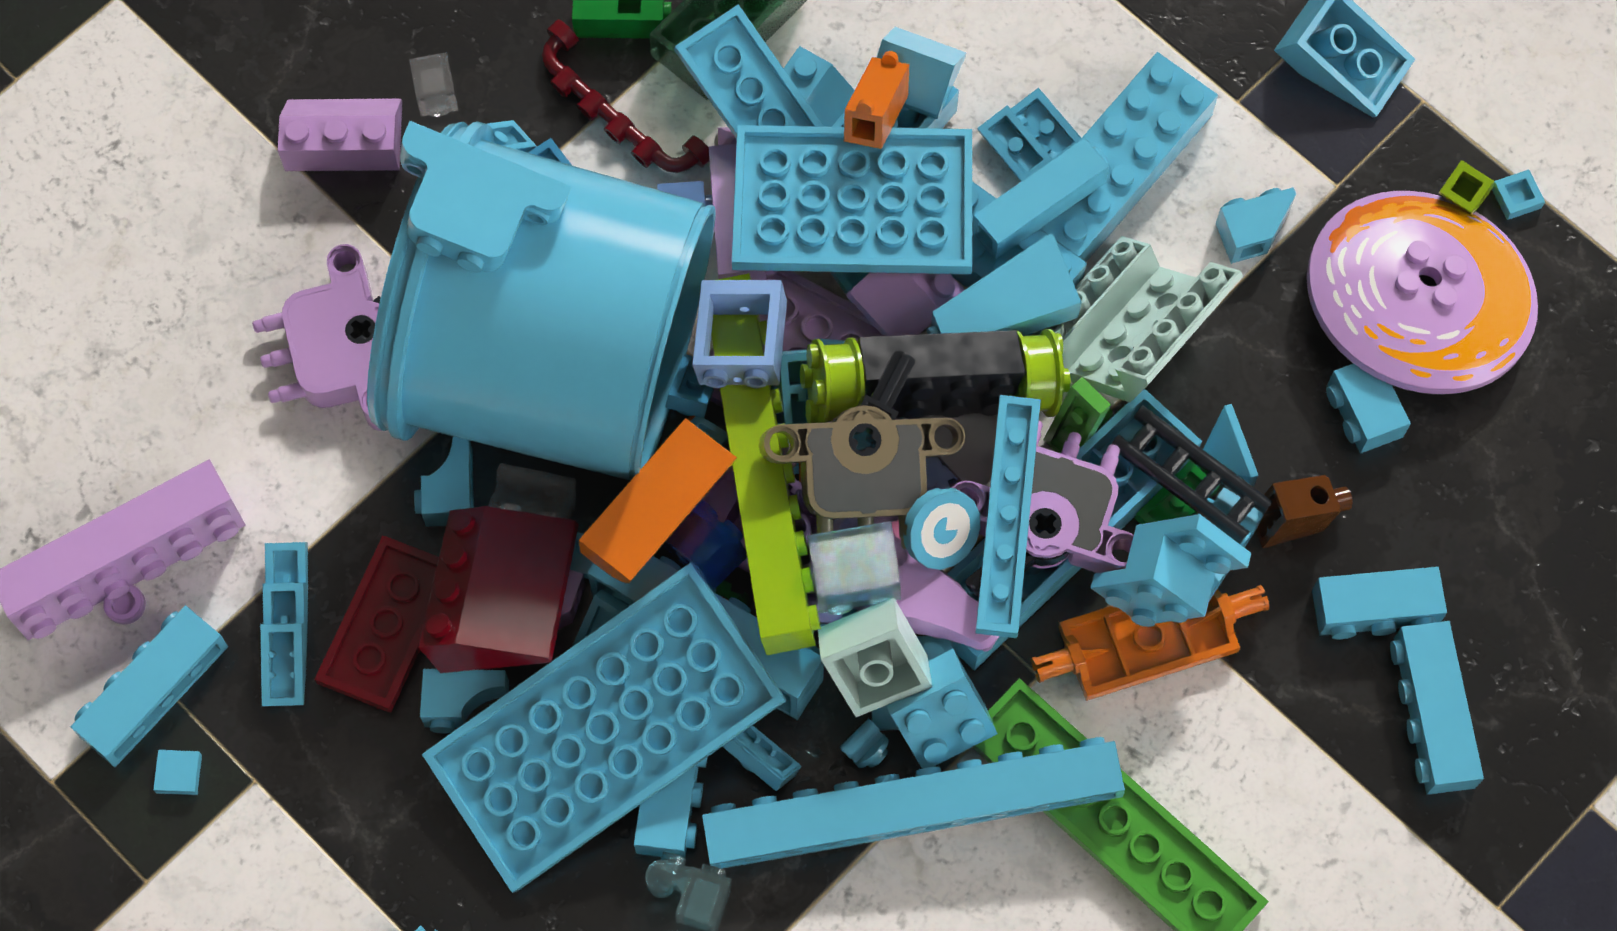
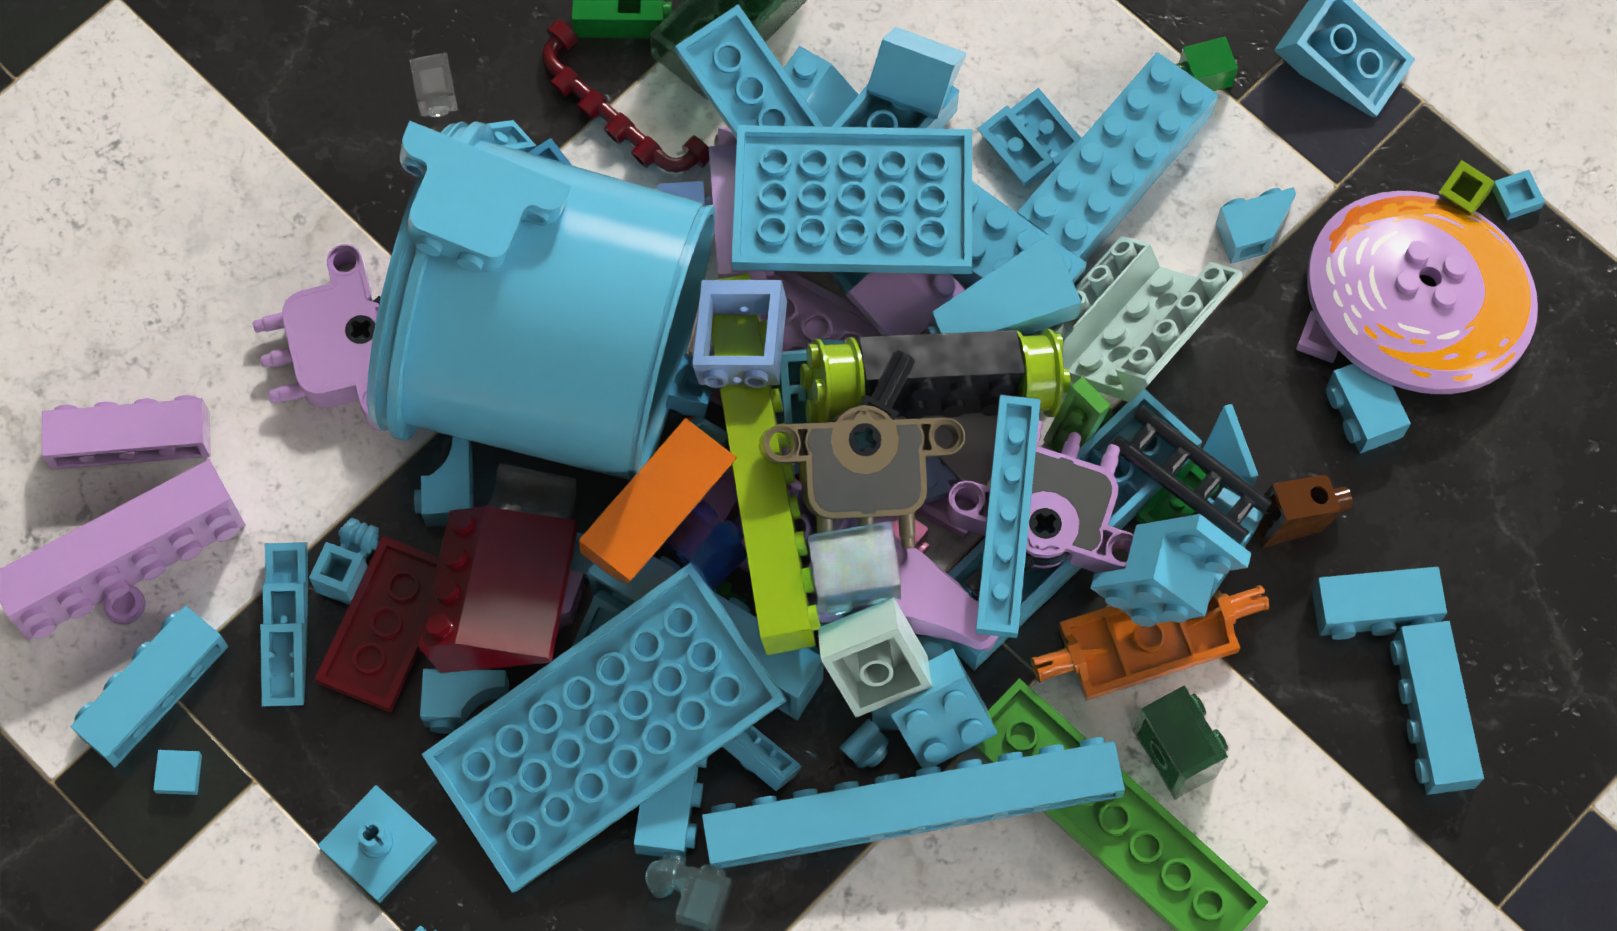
lavender slope [278,99,402,171] -> none
orange brick [844,51,910,149] -> none
medium azure tile [903,487,981,570] -> none
medium azure brick [972,138,1109,260] -> none
none -> lavender brick [42,395,211,470]
none -> medium azure brick [309,518,379,605]
none -> medium azure tile [317,785,437,903]
none -> clear green brick [1133,685,1228,800]
none -> green brick [1176,36,1238,91]
none -> lavender plate [1296,311,1338,363]

